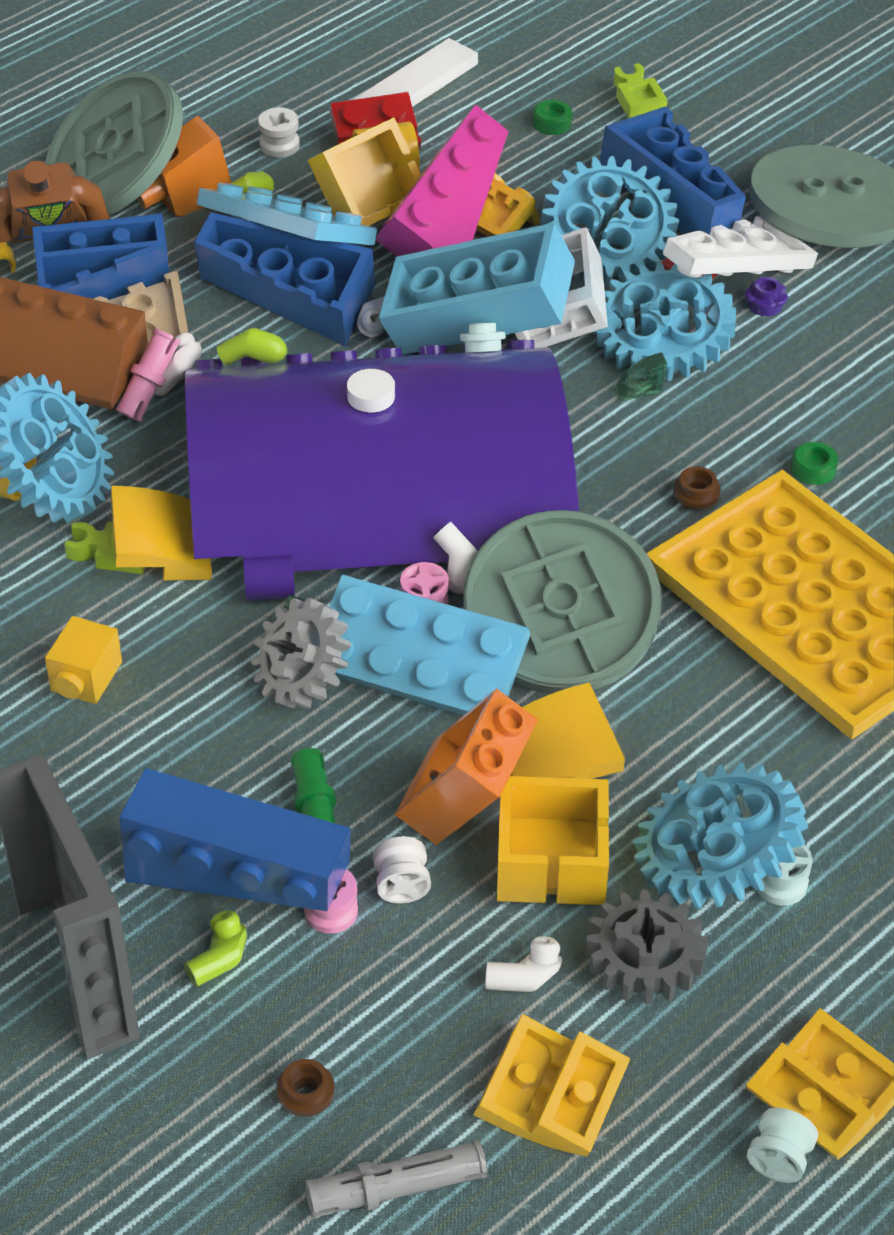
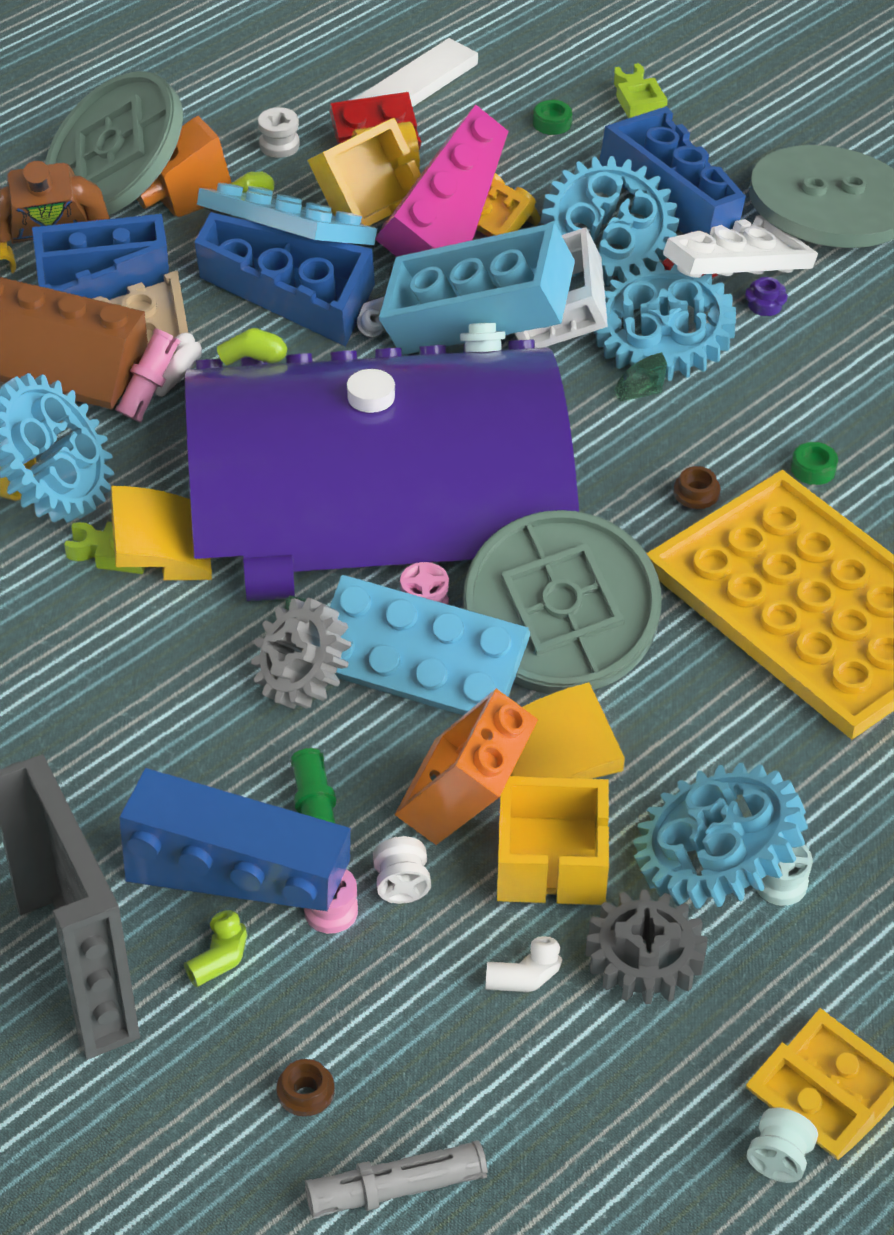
yellow brick [45,616,122,704] -> none
white arm [433,522,478,595] -> none
yellow slope [473,1014,630,1157] -> none

